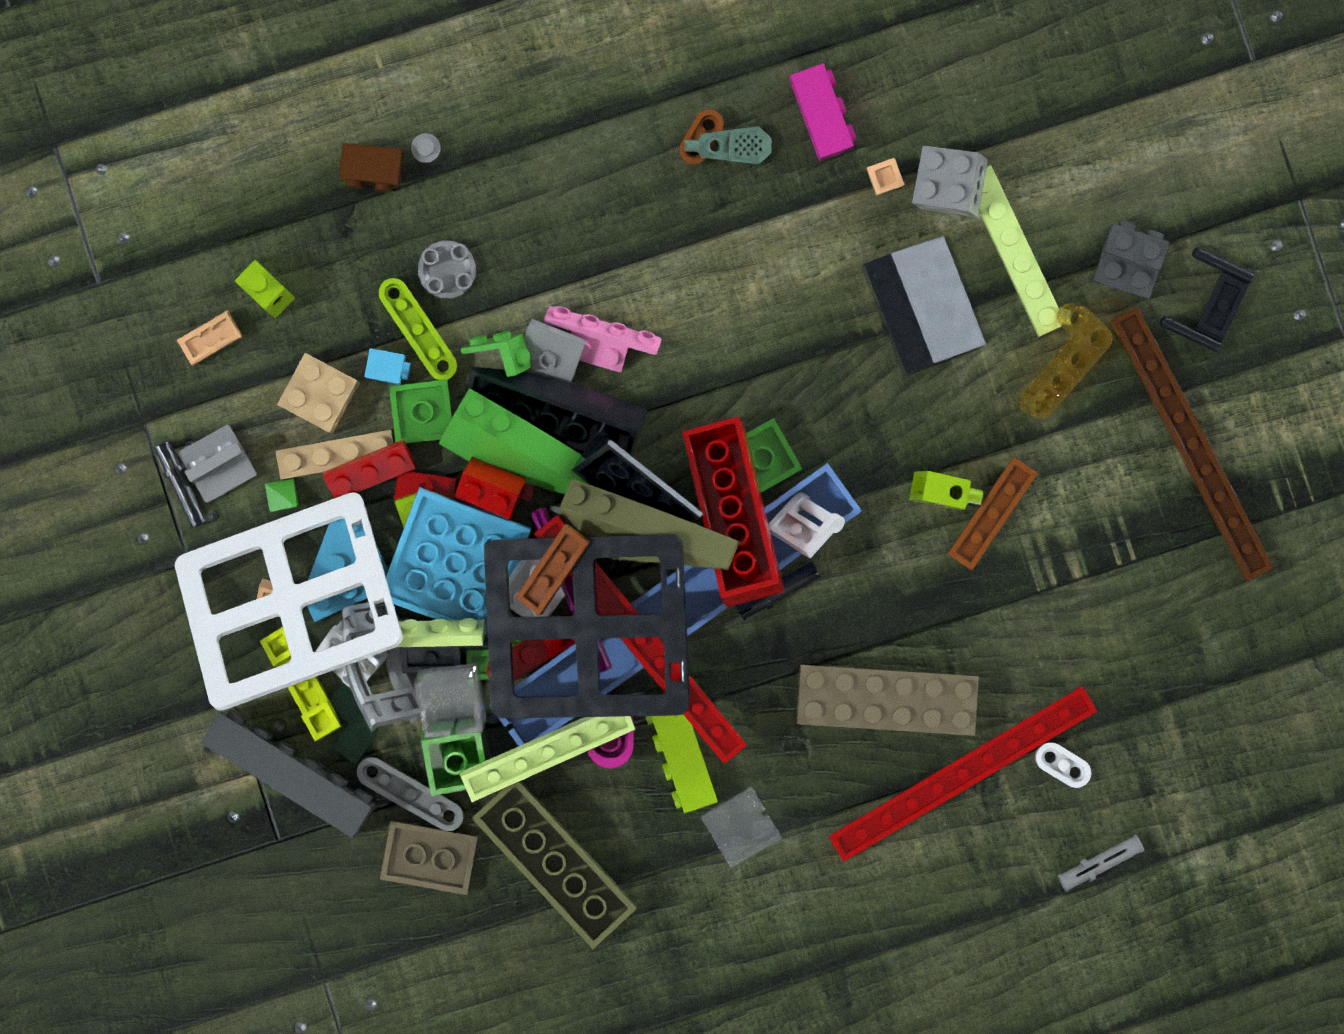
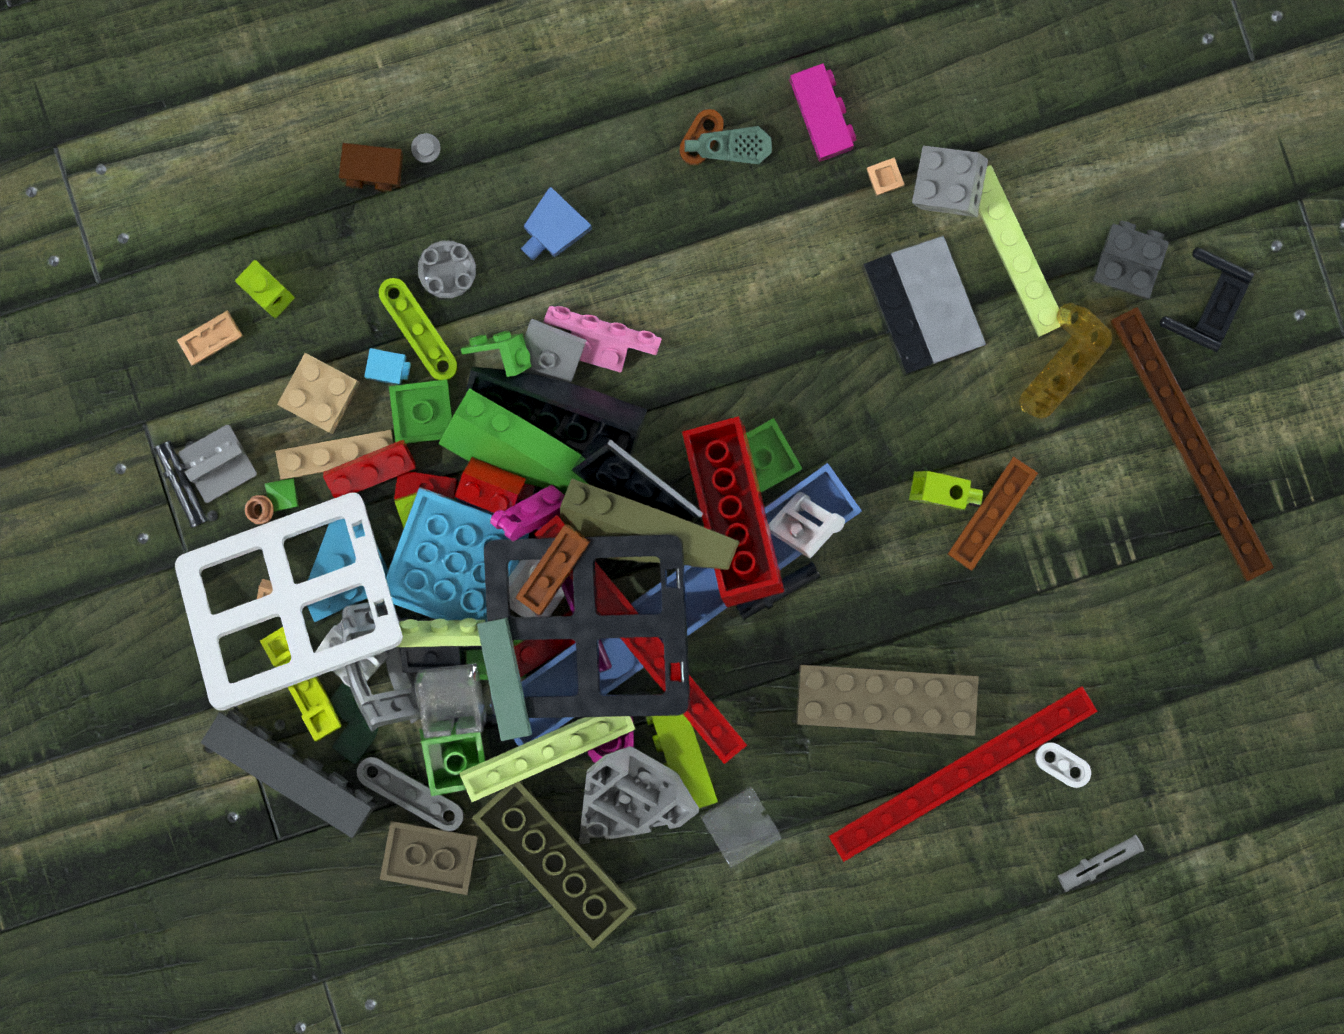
none -> nougat plate [245,495,274,524]
none -> sand green tile [477,617,532,741]
none -> dark pink plate [490,484,565,541]
none -> medium blue torso [521,187,592,261]
none -> light grey wedge [579,746,699,845]

